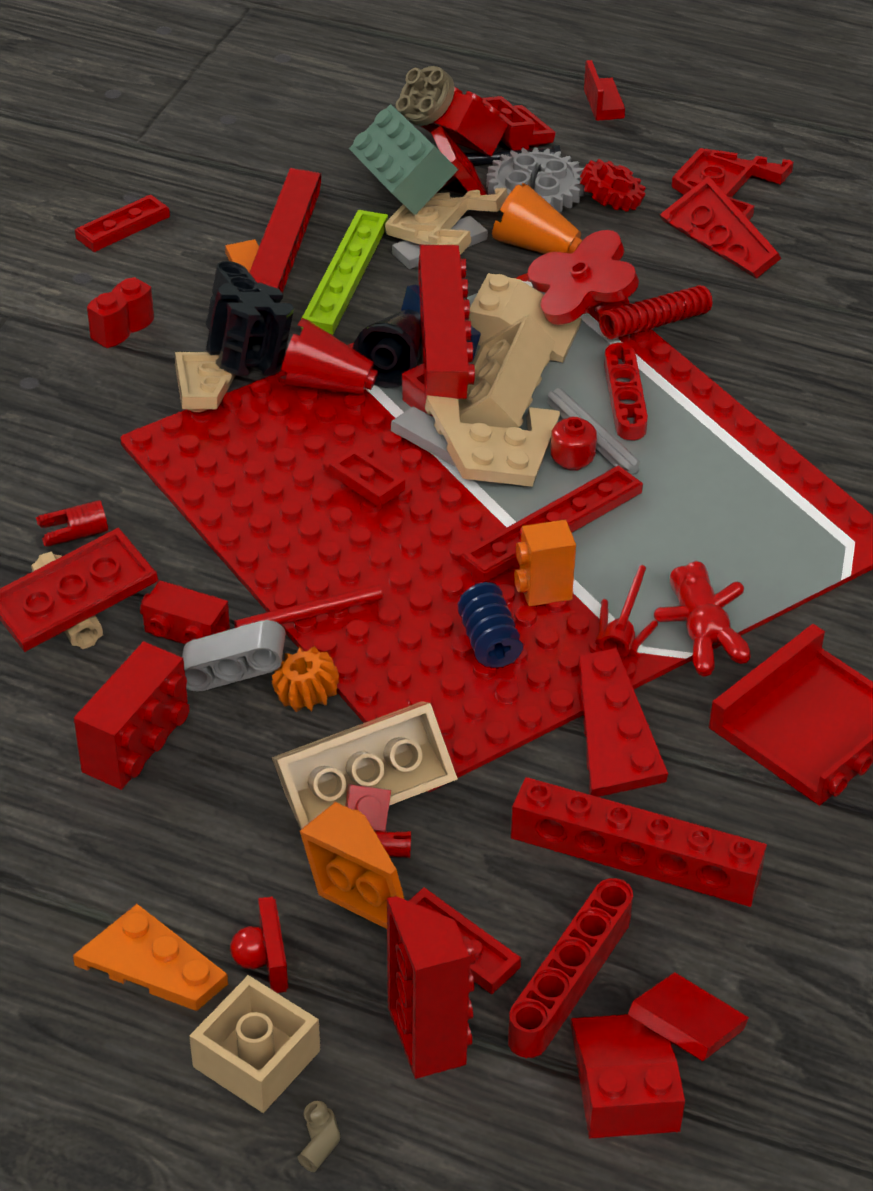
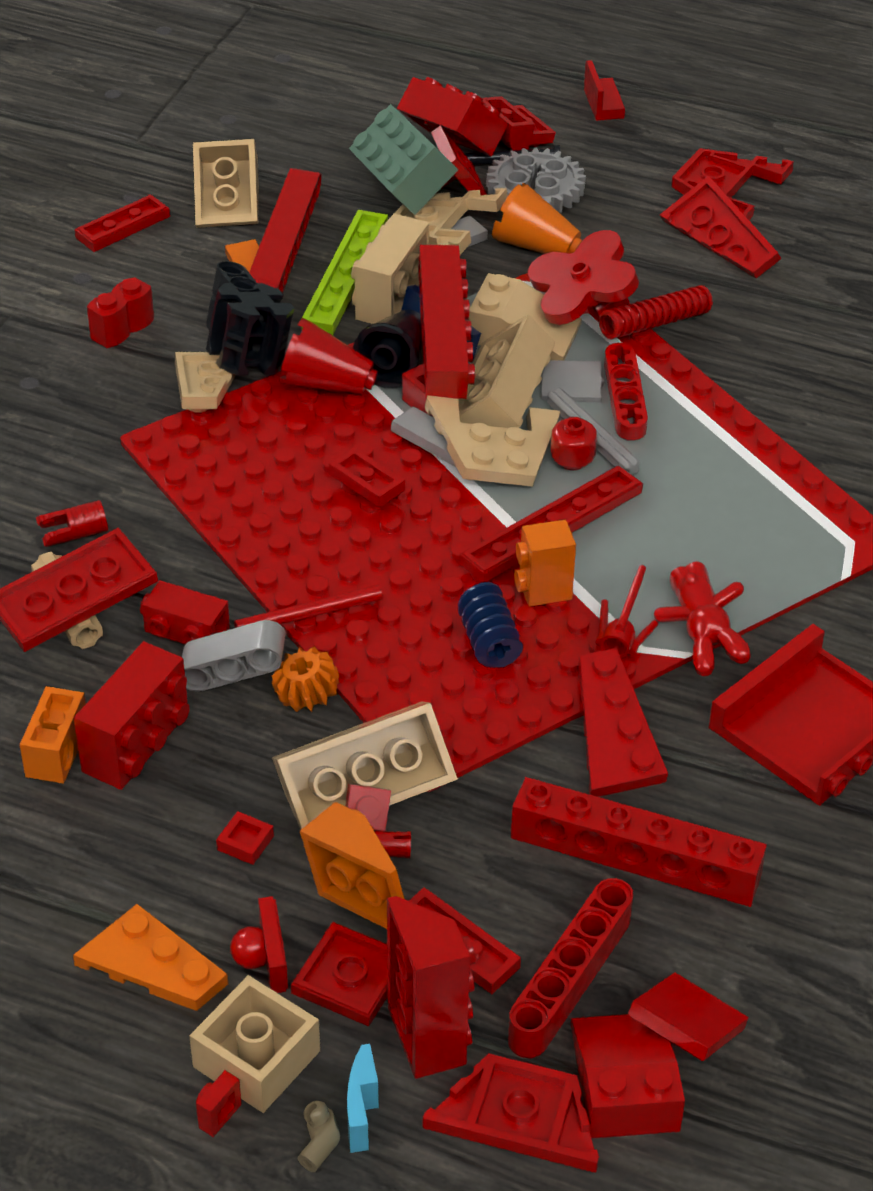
dark tan tile [396,66,455,126] -> none
red gear [580,159,646,212] -> none
none -> orange brick [20,686,86,784]
none -> tan slope [193,139,259,228]
none -> red plate [196,1070,242,1137]
none -> red plate [216,811,274,865]
none -> red tile [291,922,388,1027]
none -> medium azure slope [347,1044,379,1153]
none -> tan brick [351,213,429,324]
none -> red wing [423,1053,599,1173]
none -> light grey piece [540,360,605,403]

